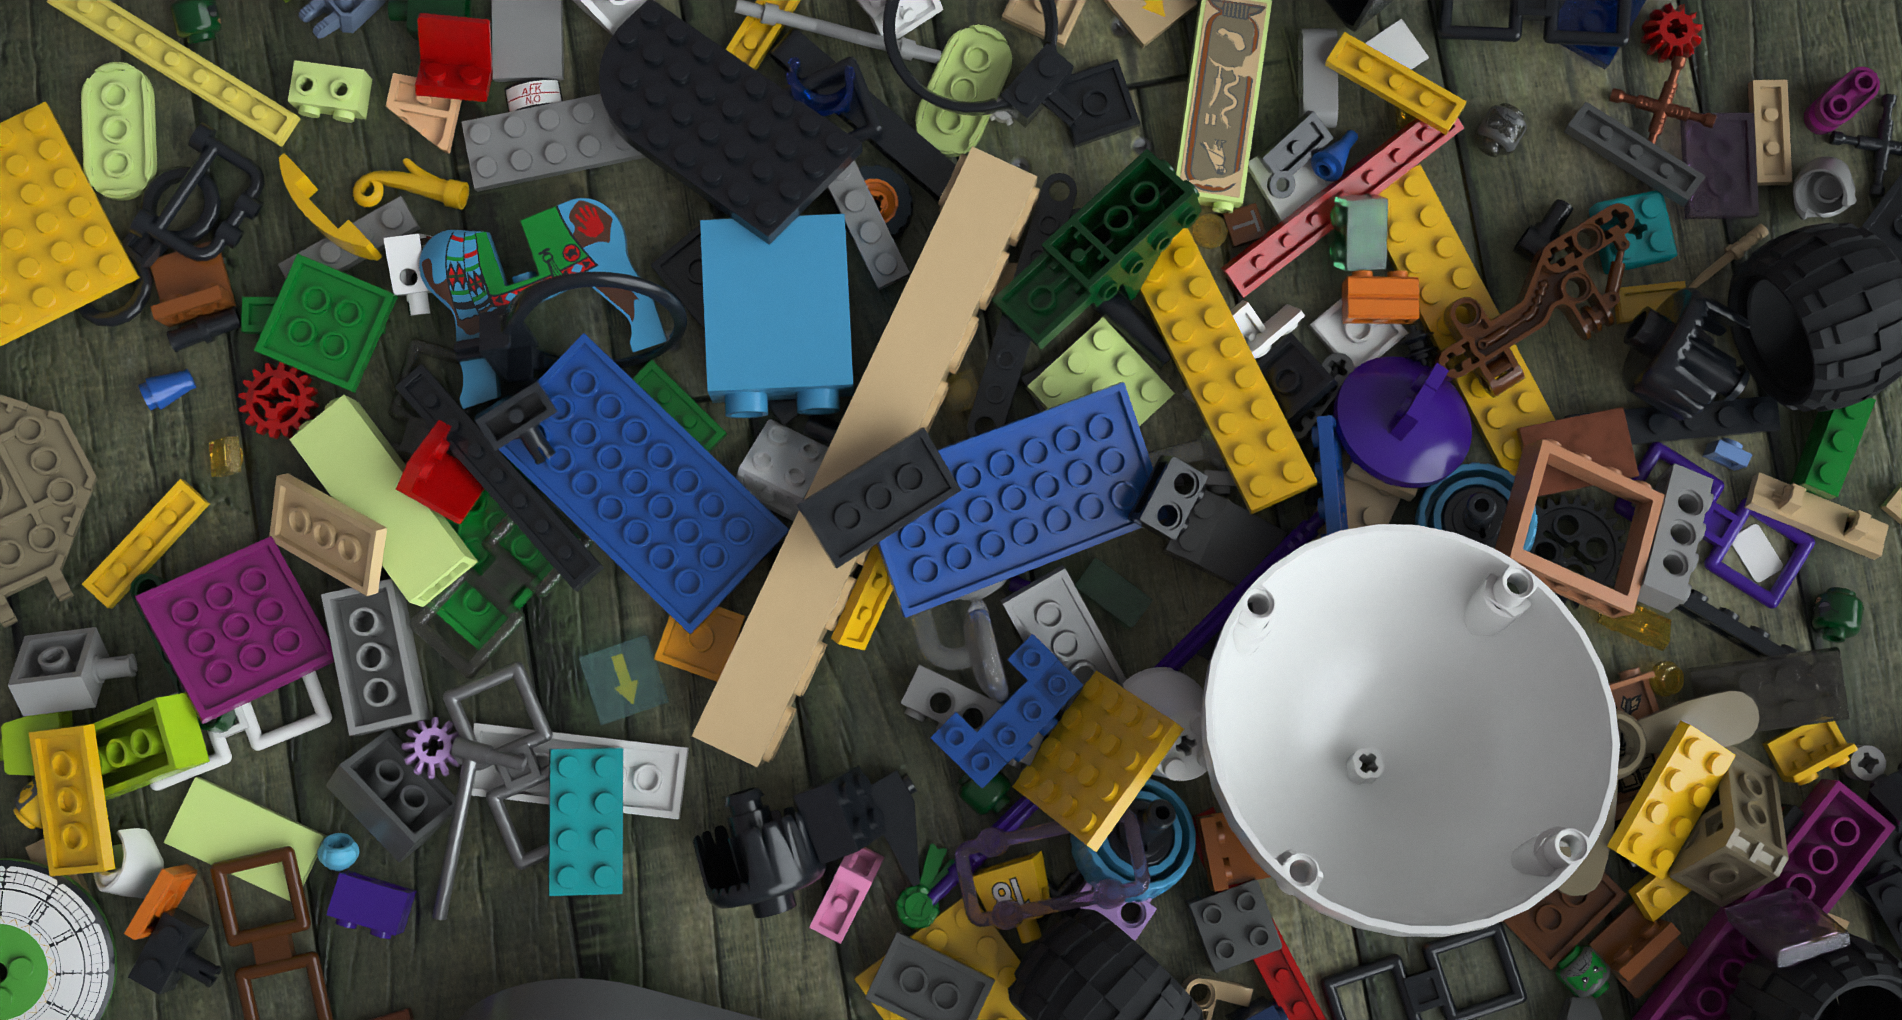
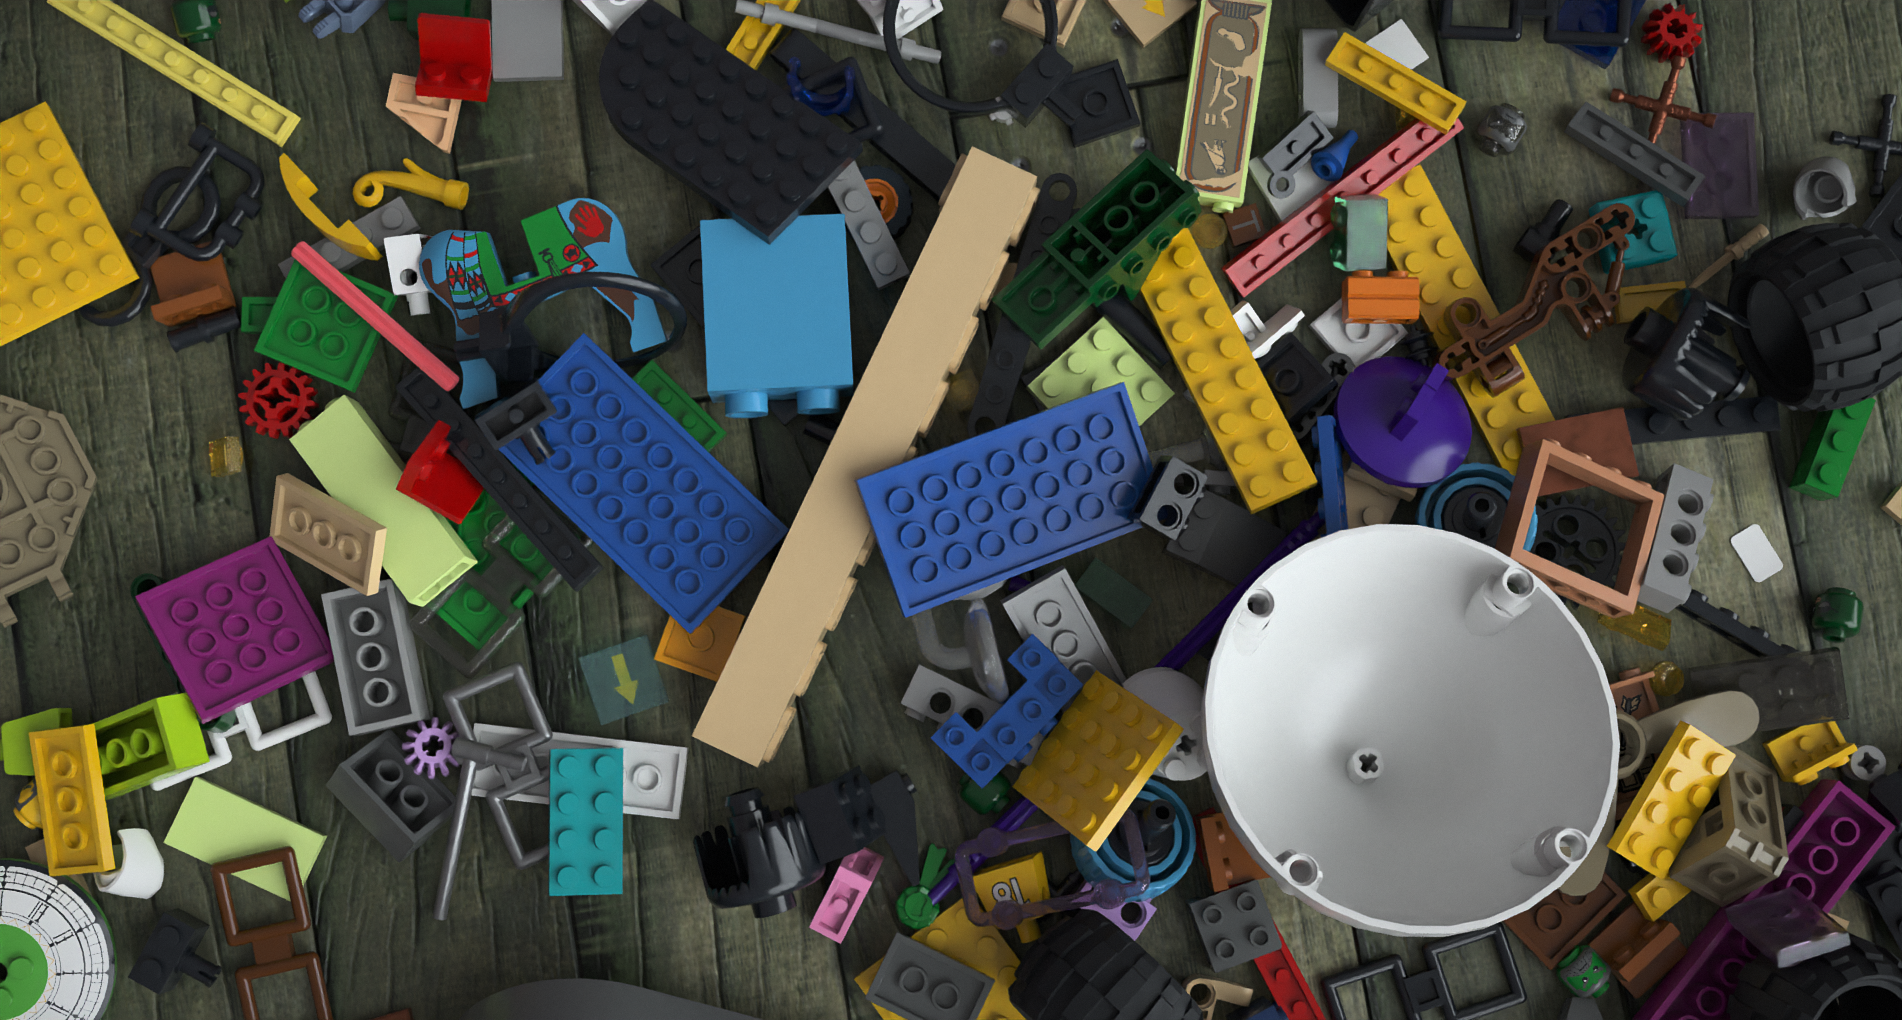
light grey brick [8,627,137,716] -> none
yellowish green tile [81,62,157,201] -> none
yellow plate [82,479,210,609] -> none
orange tile [124,864,198,940] -> none
blue cone [138,368,197,410] -> none
yellowish green brick [288,60,373,123] -> none
medium azure piece [317,833,359,872] -> none
dark purple brick [326,870,417,939] -> none
light grey plate [461,94,647,192] -> none
white sticker [505,78,563,112] -> none
white bracket [736,419,829,521] -> none
black plate [796,427,961,568] -> none
yellow plate [831,544,893,651] -> none
yellowish green tile [915,24,1012,157] -> none
dark purple bar [1614,442,1815,609] -> none
medium blue plate [1703,438,1752,471] -> none
tan hinge [1745,472,1889,560] -> none
tan plate [1748,80,1792,186] -> none
magenta brick [1804,67,1880,135] -> none
none -> coral axle [291,241,459,391]

